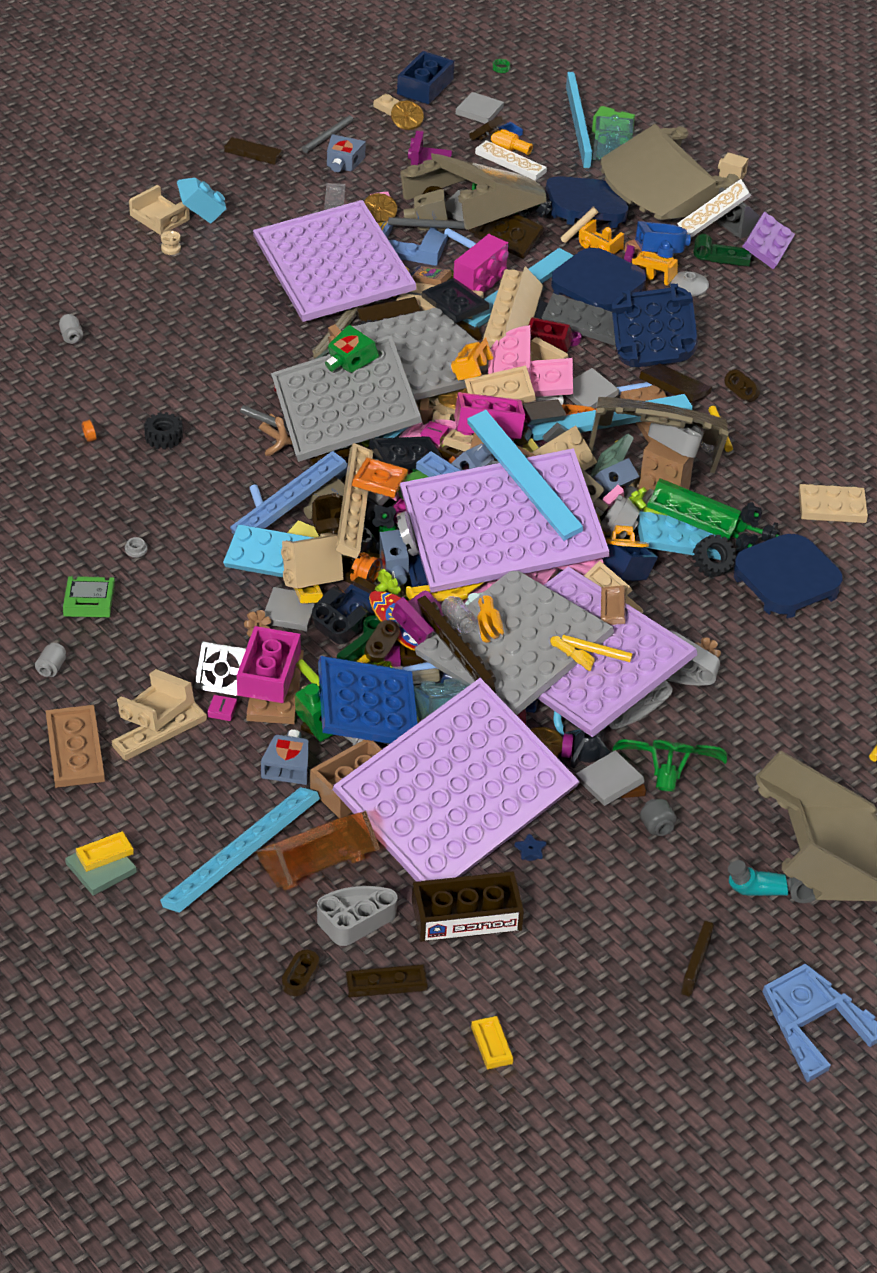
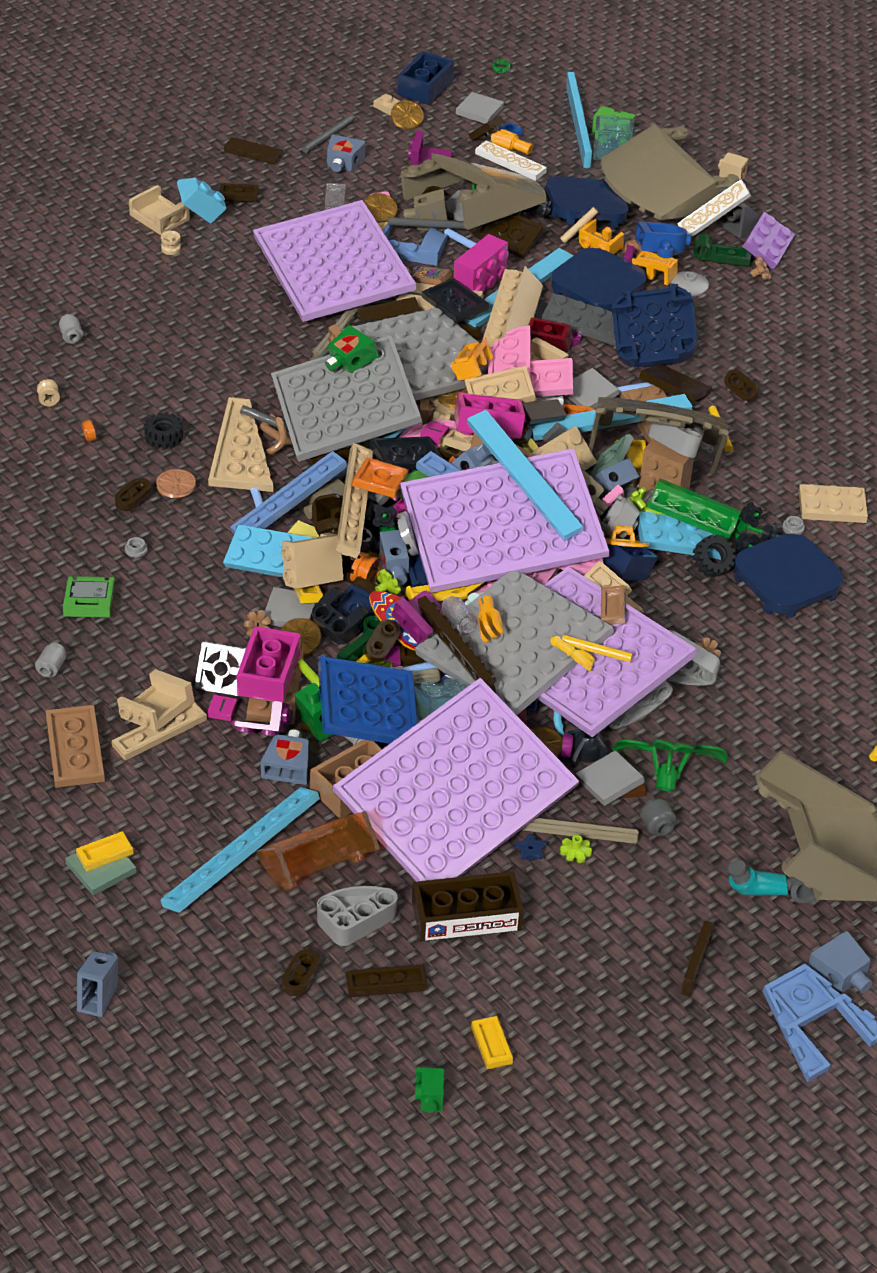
none -> tan wheel [37,379,60,406]
none -> sand blue torso [77,952,119,1018]
none -> dark brown plate [115,478,151,511]
none -> nougat wheel [156,469,196,498]
none -> tan wing [208,397,273,492]
none -> dark brown plate [219,183,259,203]
none -> bracket [232,701,293,736]
none -> pearl gold wheel [281,618,321,656]
none -> green brick [415,1067,444,1113]
none -> dark tan axle [520,817,639,844]
none -> lime plant [560,835,592,863]
none -> yellow tile [625,440,646,473]
none -> medium nougat plant [751,256,771,280]
none -> light grey plate [782,516,805,535]
none -> sand blue torso [808,931,873,994]

